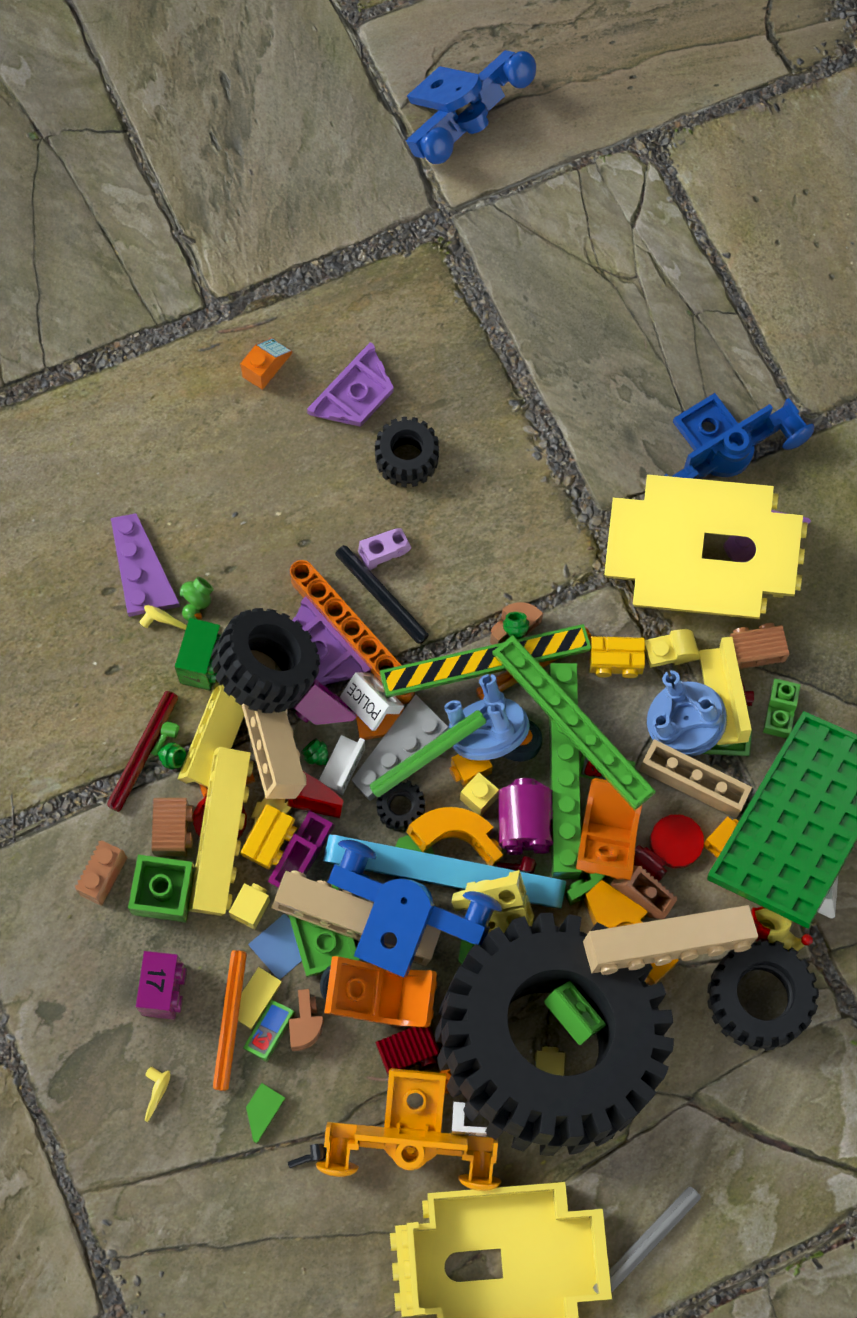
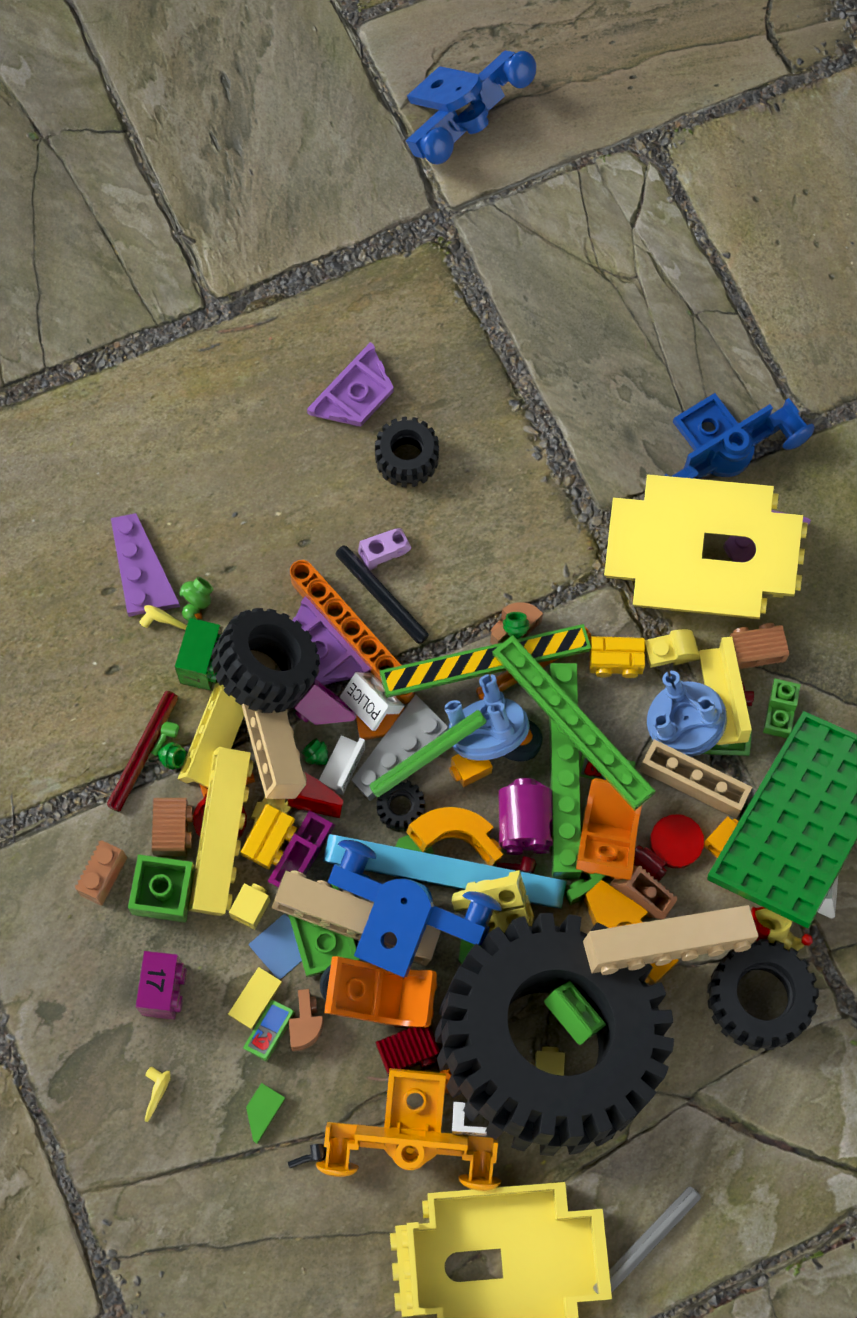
orange axle [213,950,247,1091] -> none
orange slope [240,338,292,390] -> none
light yellow brick [460,772,499,816] -> none

